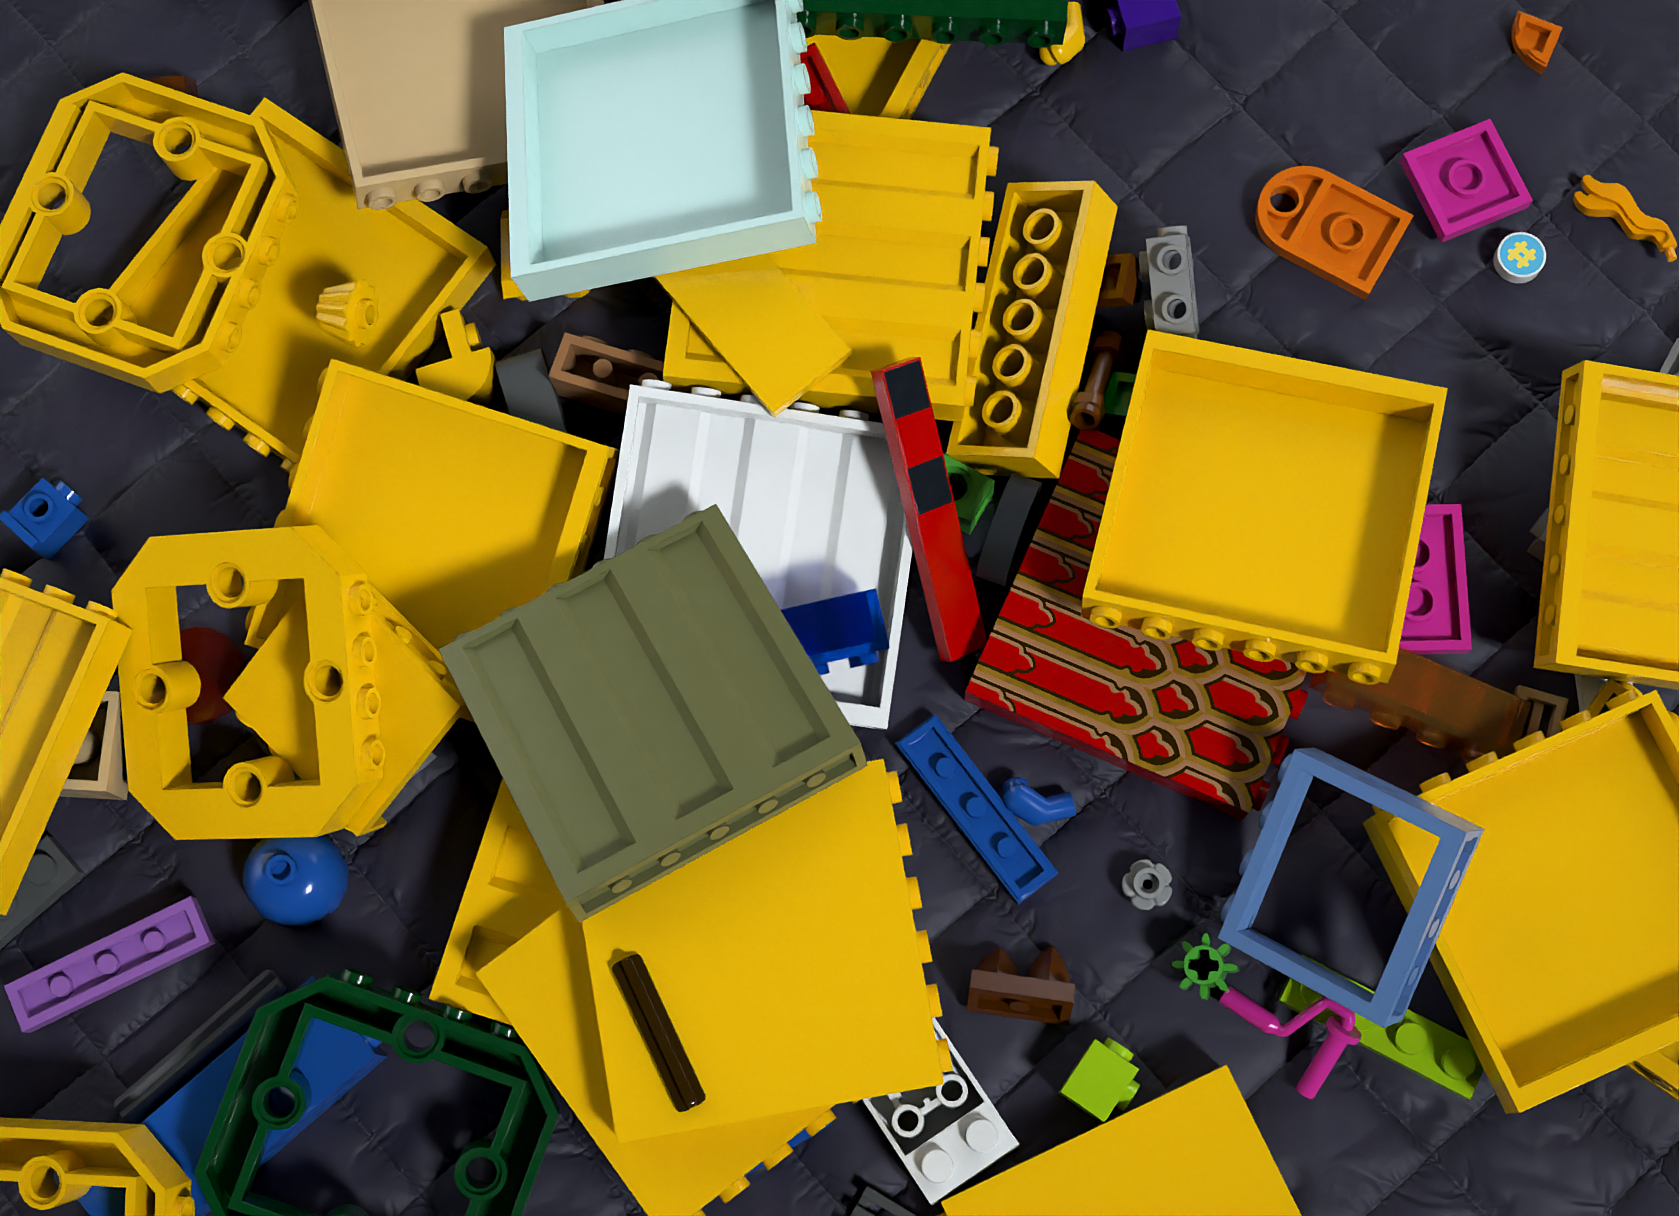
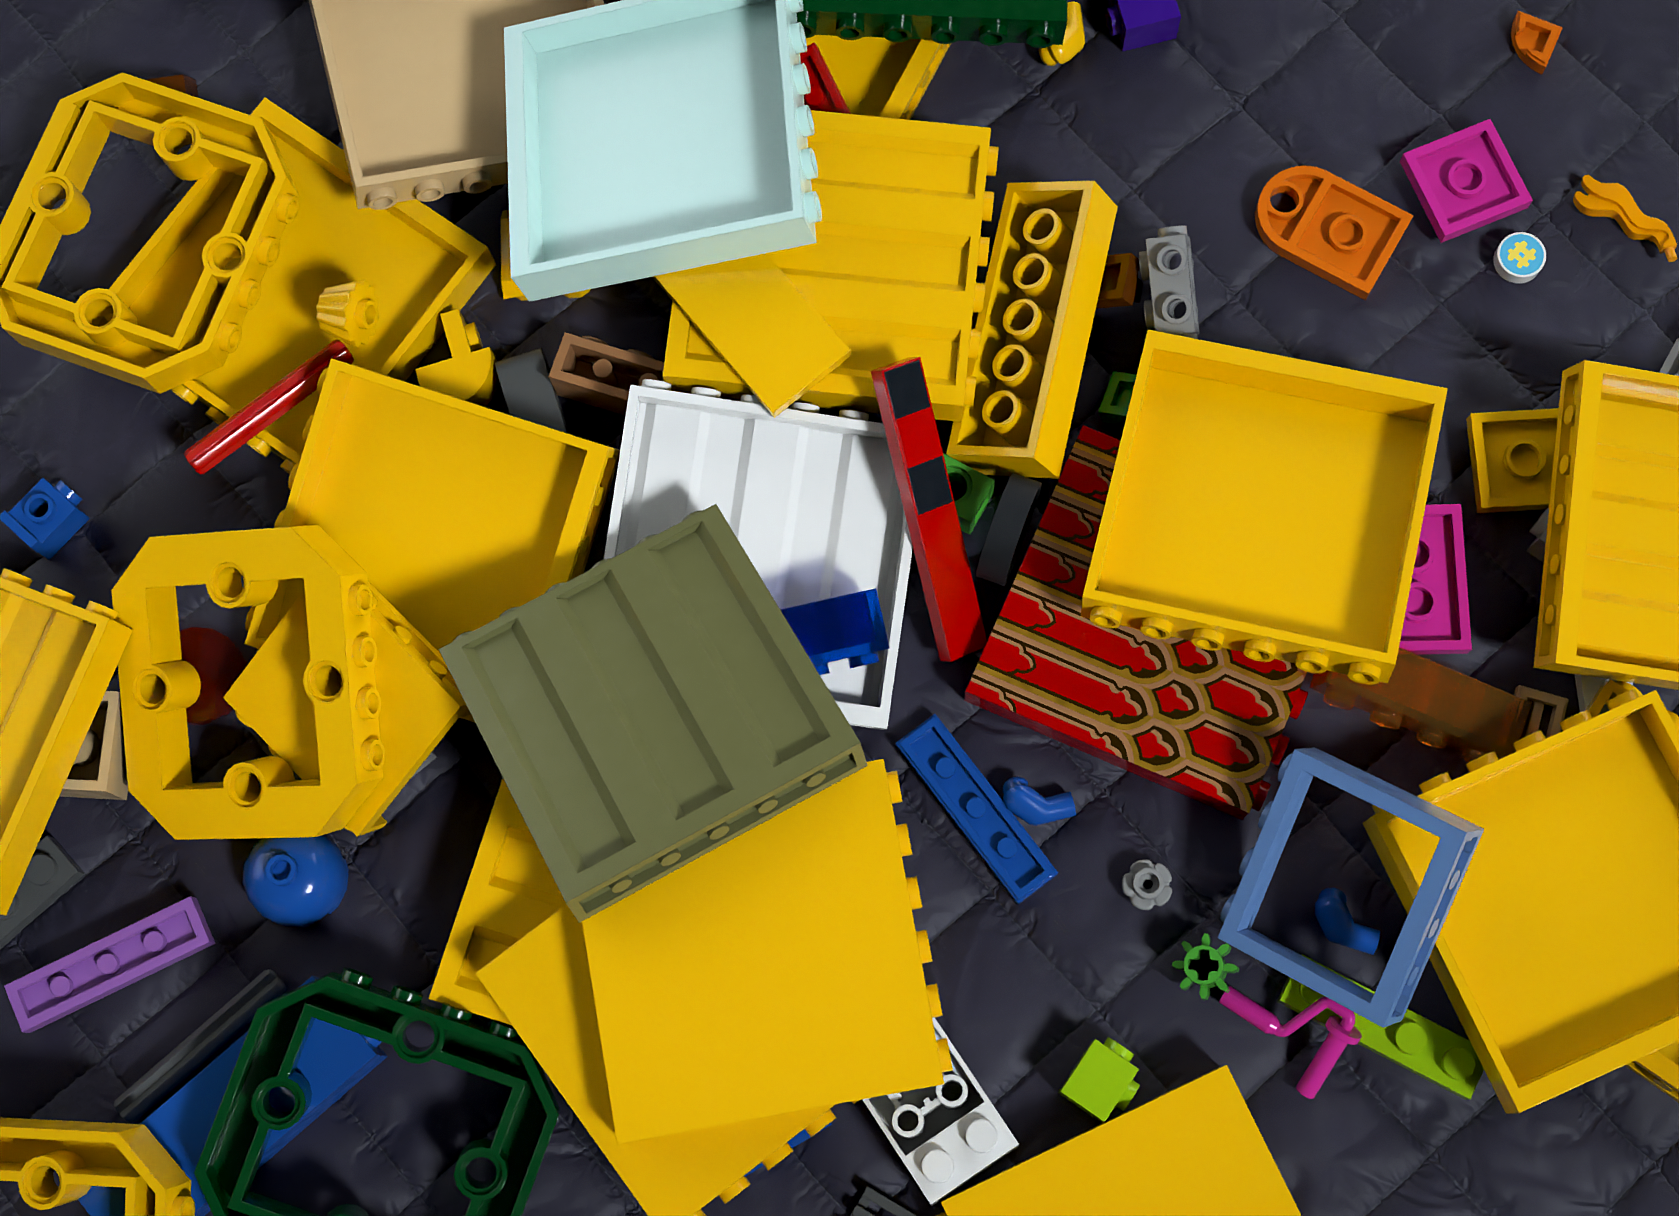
dark brown axle [612,954,706,1112] -> none
reddish brown tile [966,945,1075,1026] -> none
reddish brown bar [1070,330,1124,431] -> none
none -> red axle [184,339,354,474]
none -> blue arm [1315,887,1380,955]
none -> yellow plate [1466,408,1559,513]

